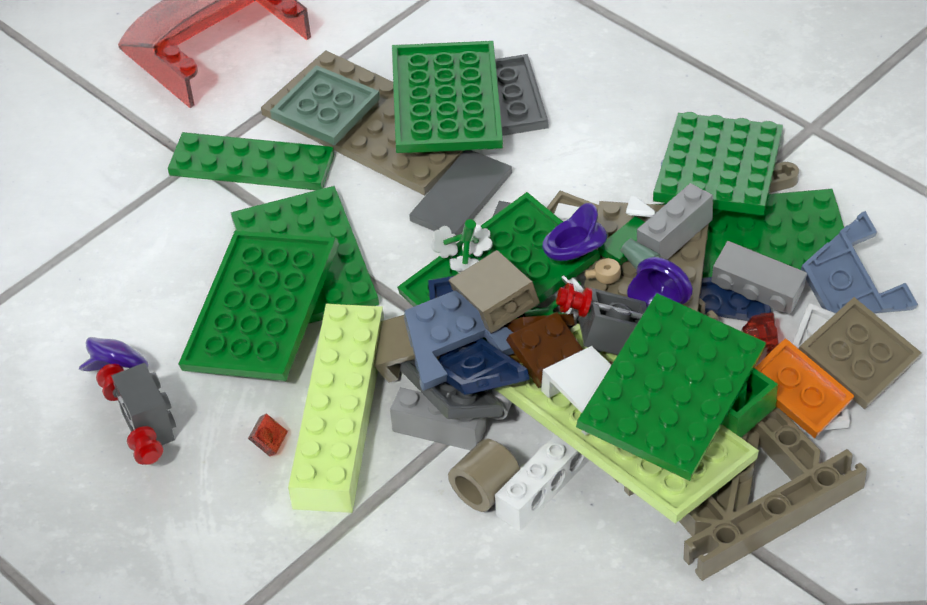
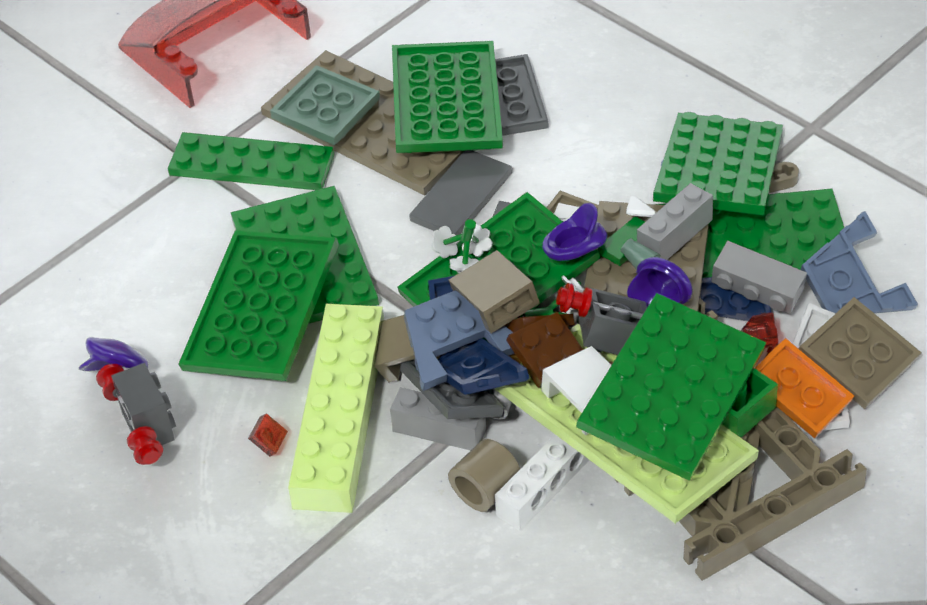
tan piece [585,258,621,284] -> none

